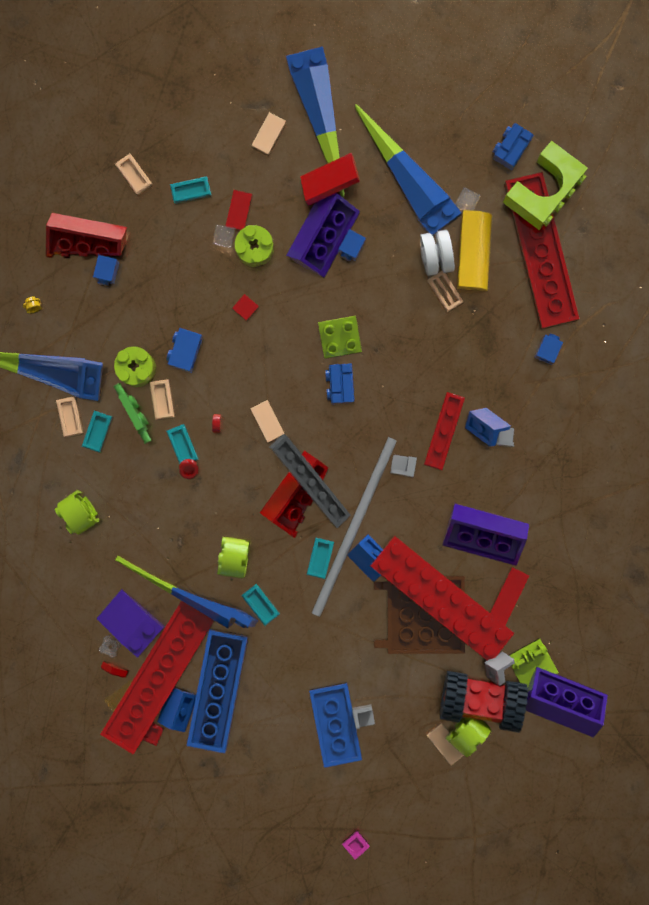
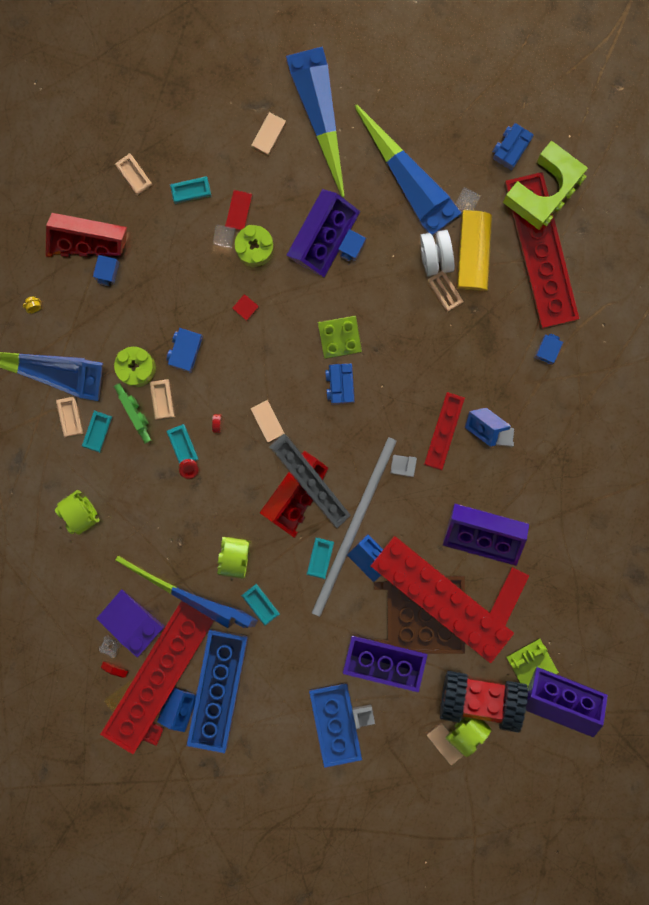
red tile [300,153,360,205] -> none
dark pink plate [342,831,370,860] -> none
light grey panel [485,652,515,686] -> none
none -> dark purple slope [342,636,428,693]

